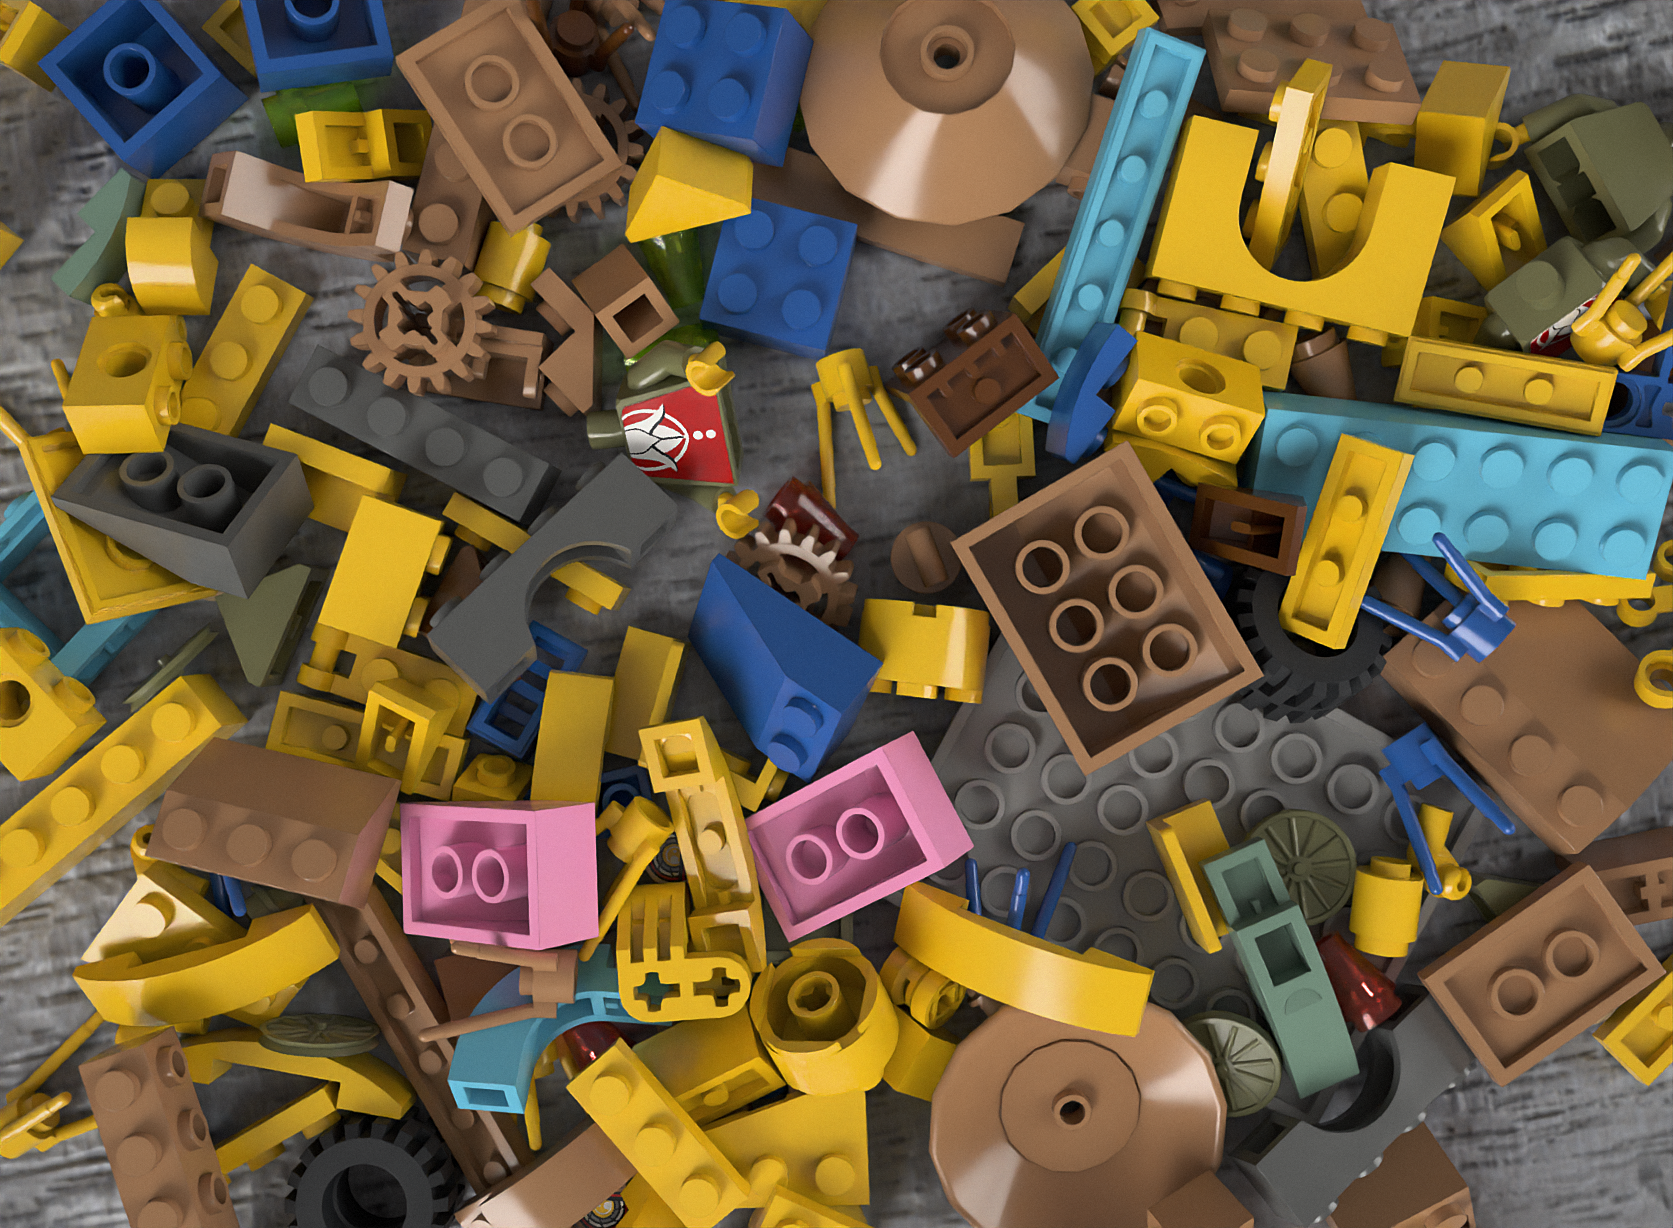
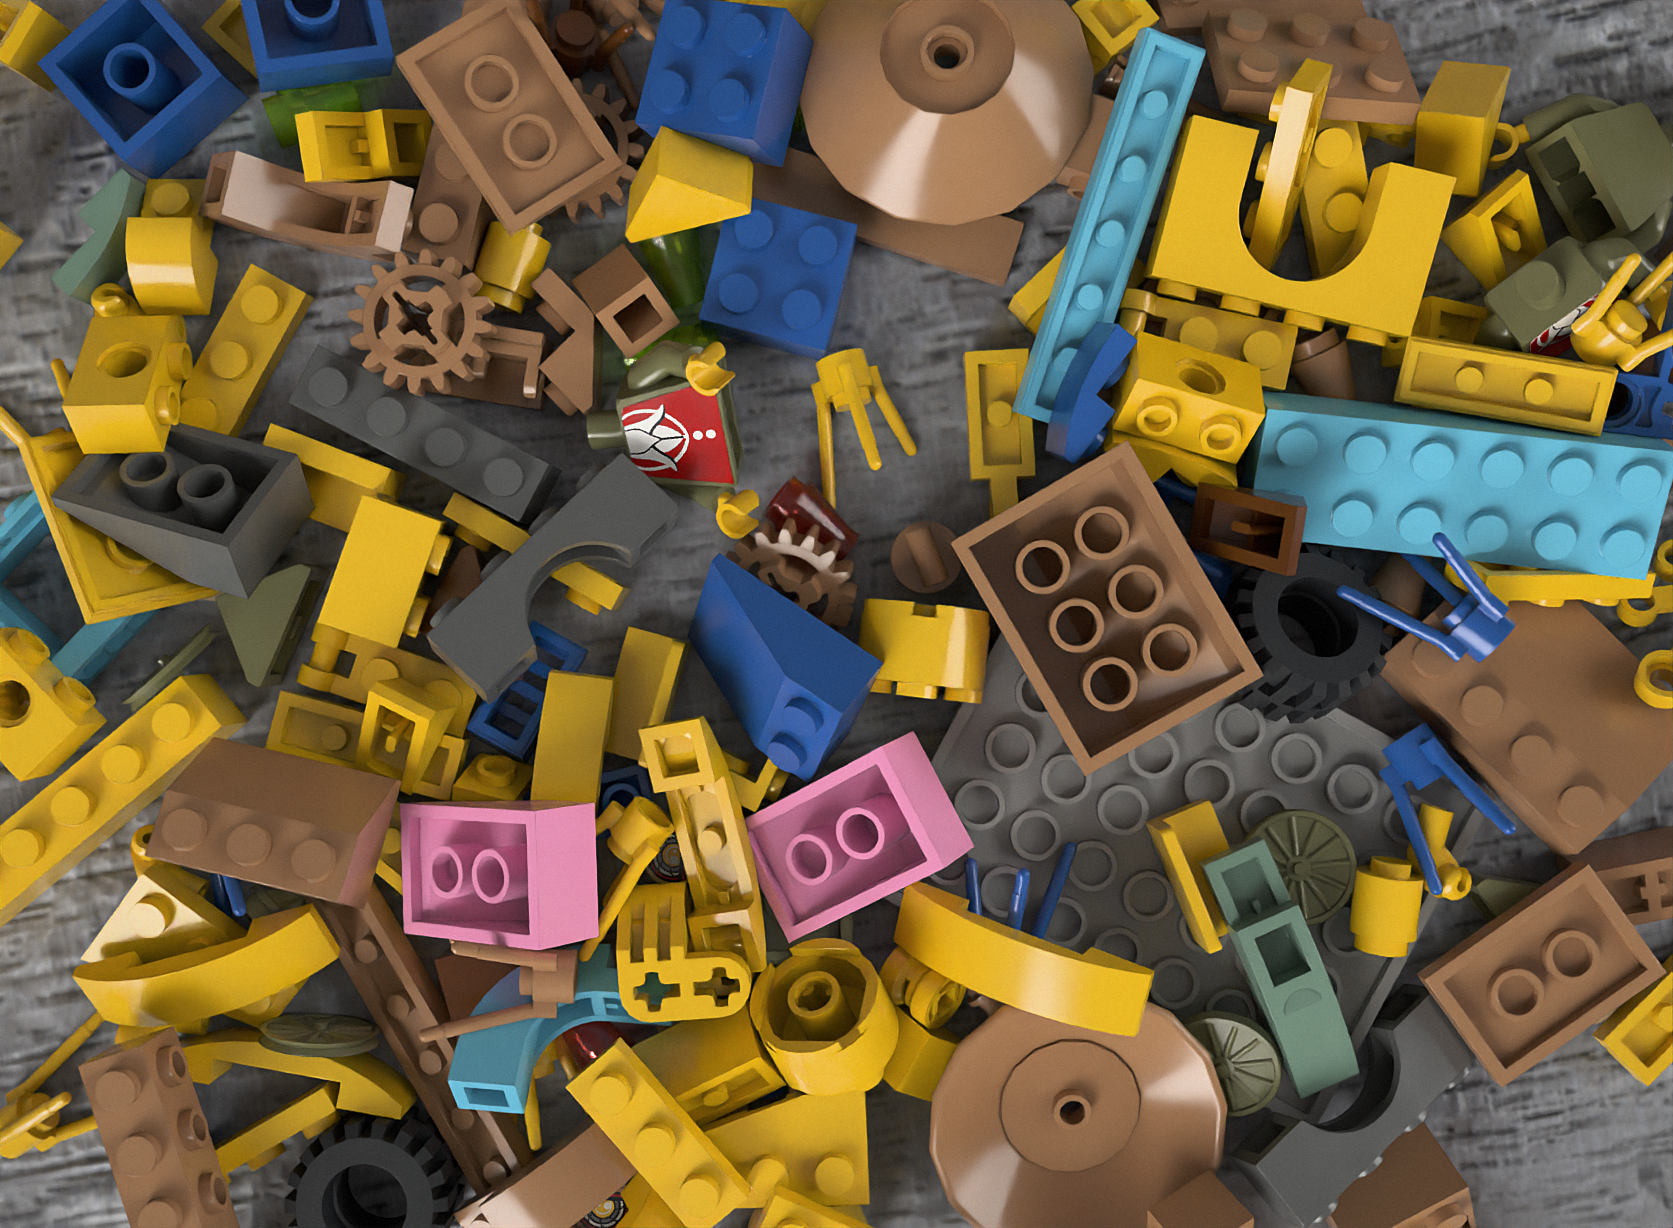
reddish brown bracket [884,307,1060,458] -> none
yellow plate [1278,433,1415,649] -> none
clear red cone [1315,930,1402,1033] -> none

